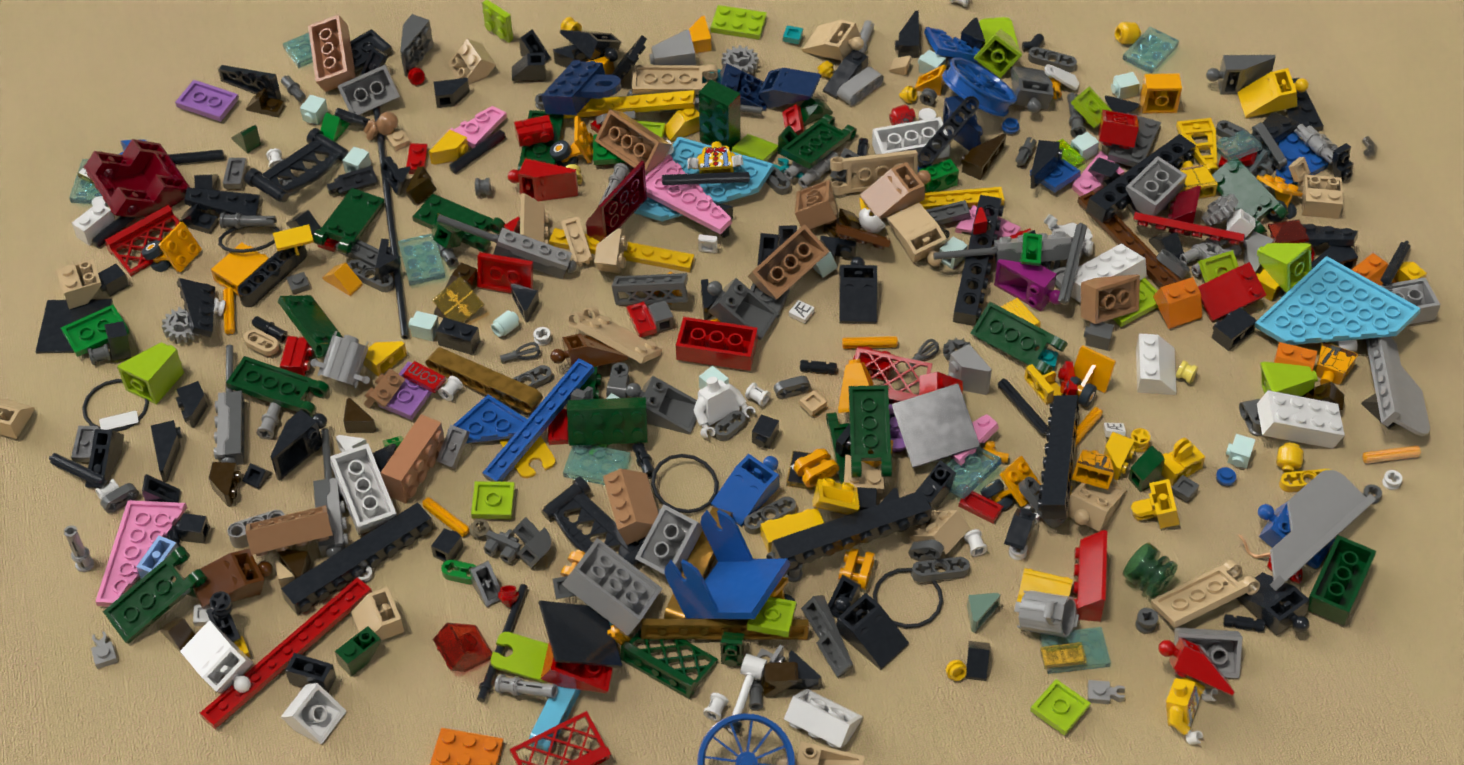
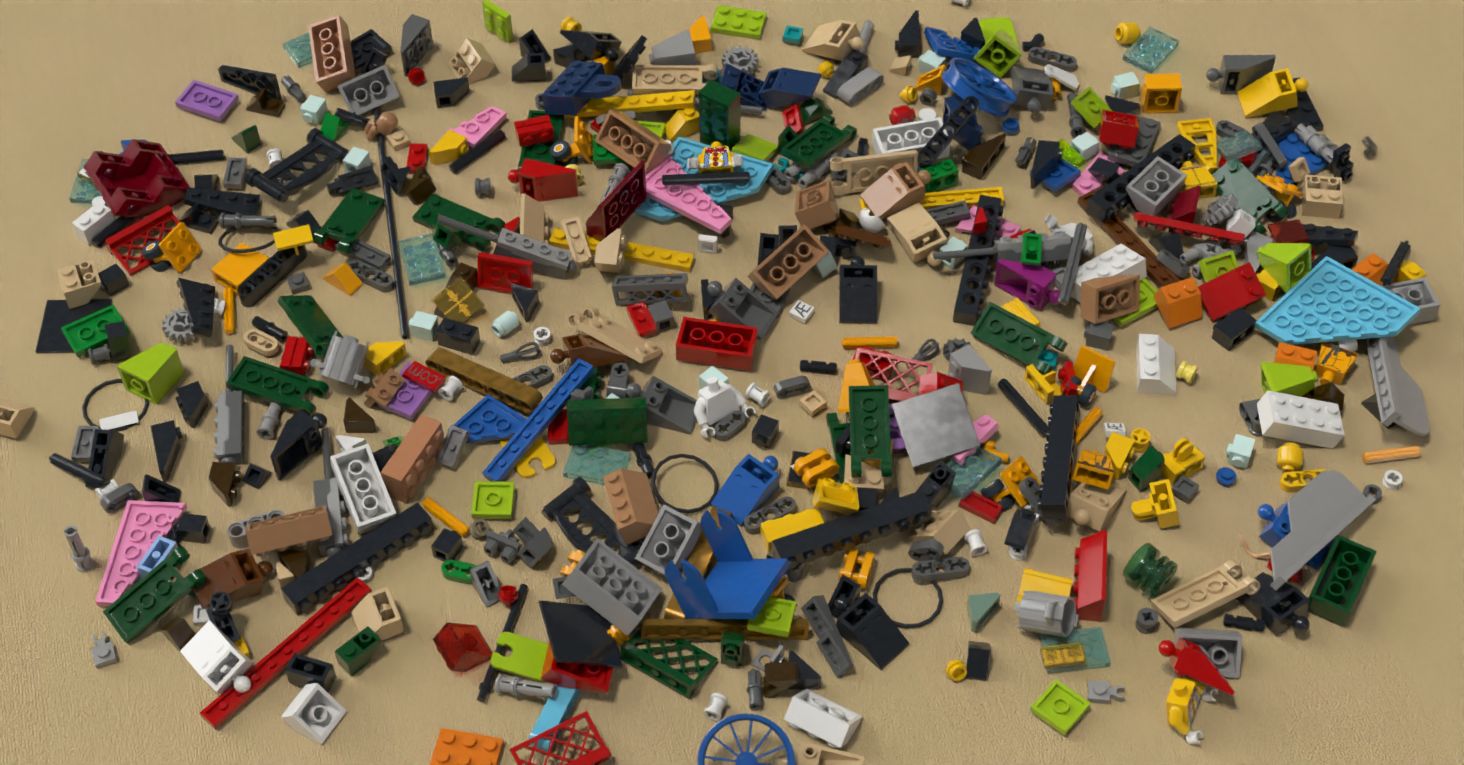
black slope [375,238,401,279] -> none
white piece [724,654,767,733] -> none

